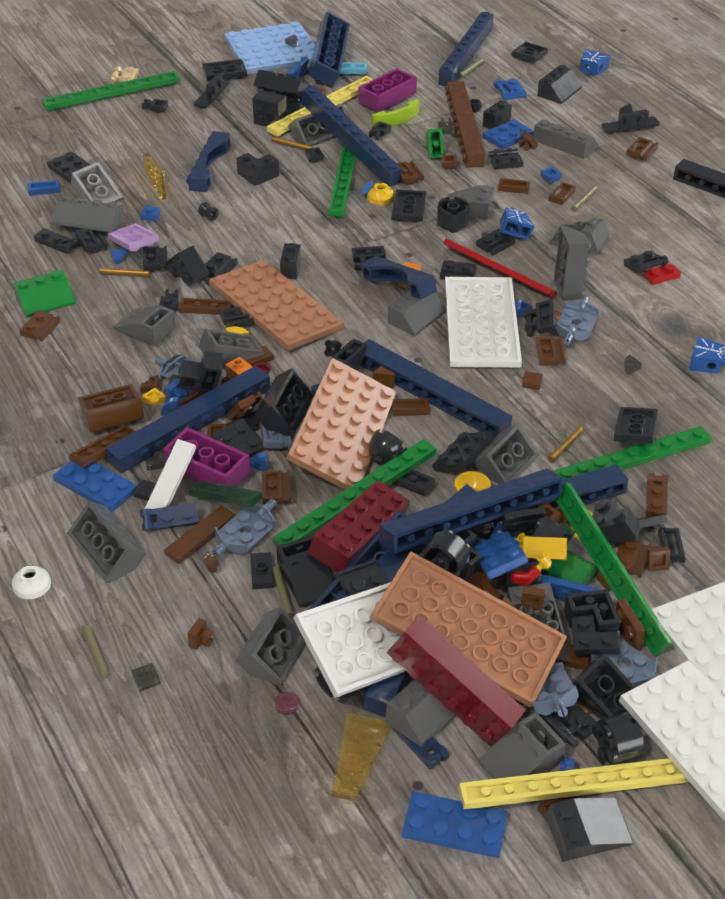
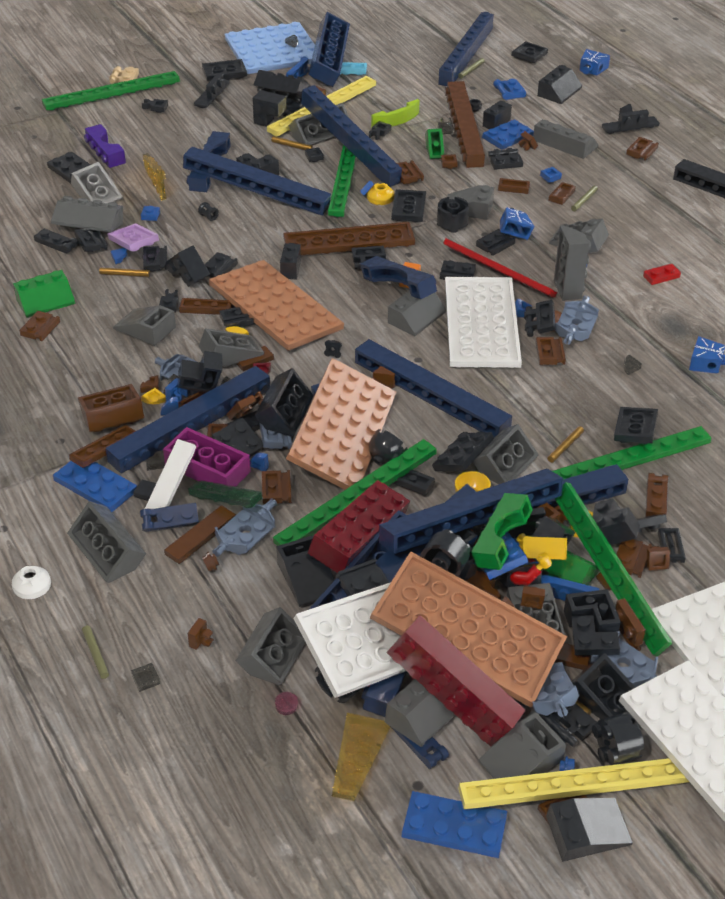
blue tile [28,180,60,196] -> none
orange brick [225,357,253,380] -> none
black plate [250,552,273,589] -> none
olive bar [272,566,294,618] -> none
black slope [331,338,368,371] -> none
magenta brick [358,68,417,112] -> none
reddish brown tile [391,398,430,416] -> none
reddish brown tile [522,371,543,390] -> none
black plate [624,251,669,273] -> none
none -> dark purple arch [84,124,126,168]
none -> dark blue brick [183,147,331,216]
none -> reddish brown plate [283,222,415,255]
none -> green arch [472,493,533,570]

